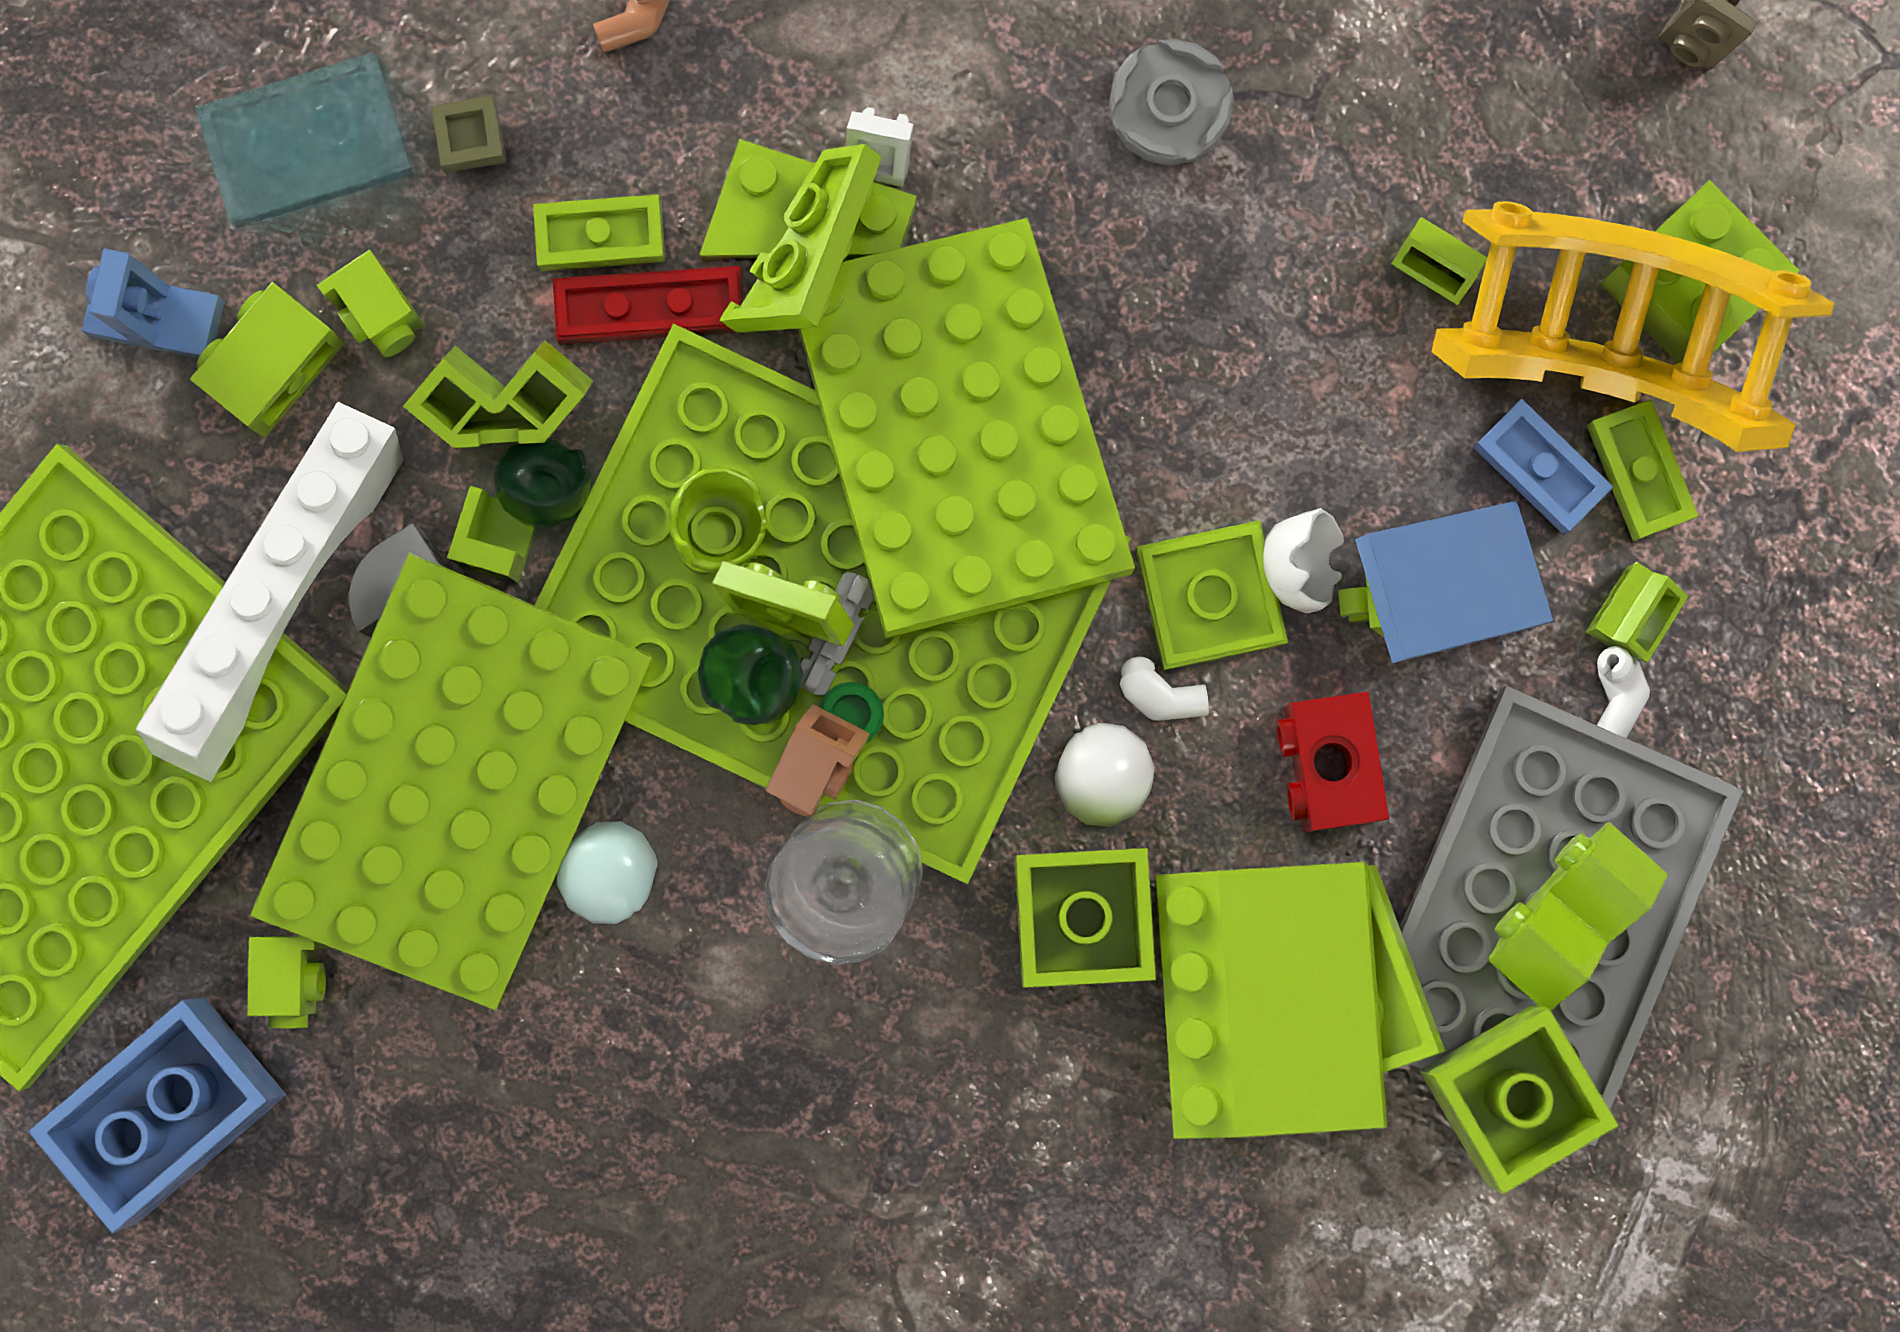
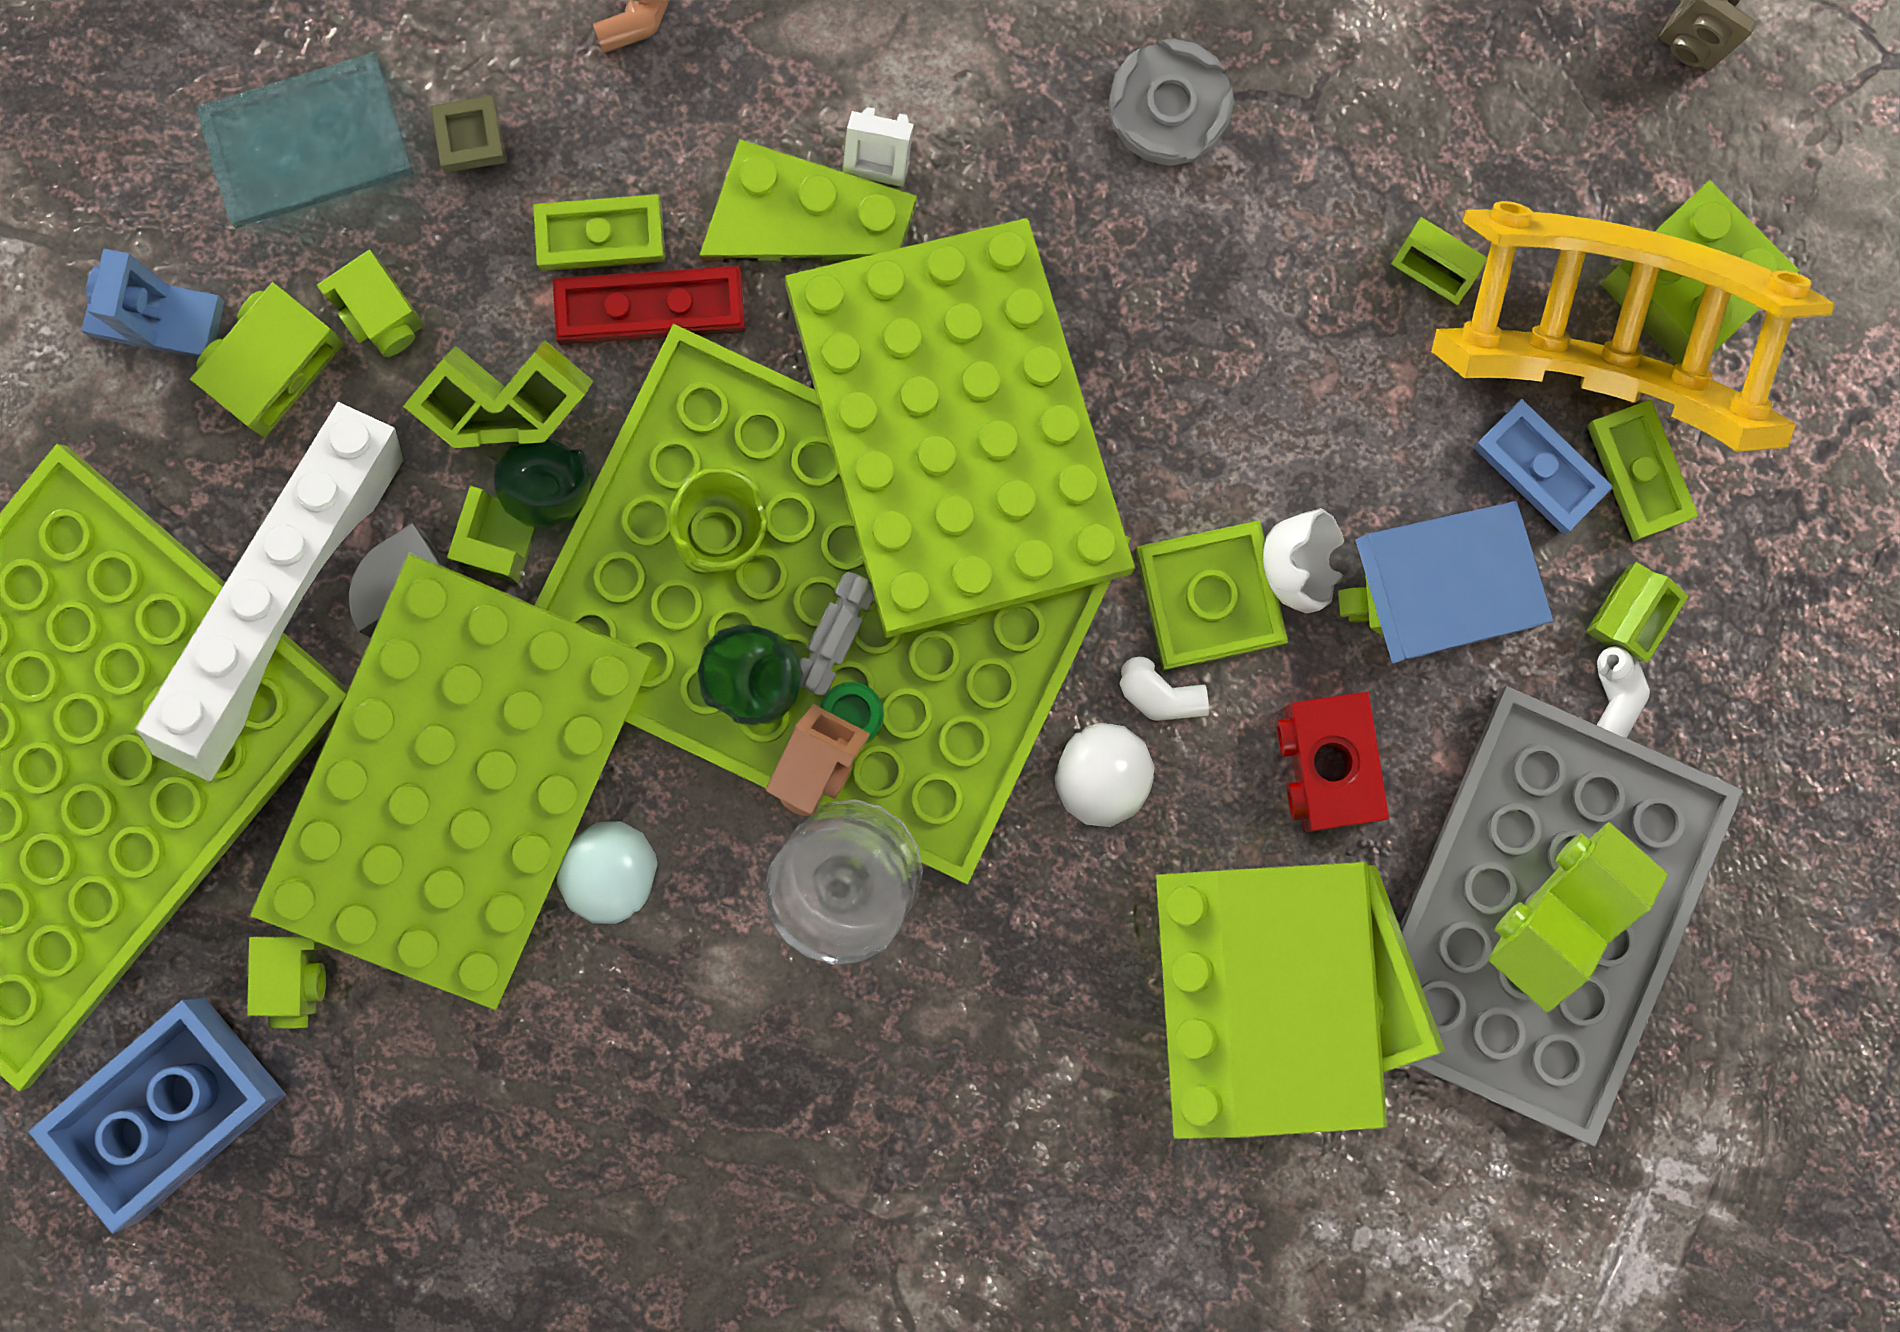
lime plate [712,561,854,647] -> none
lime wing [719,144,882,333] -> none
lime brick [1014,848,1156,987] -> none
lime brick [1419,1005,1619,1194] -> none

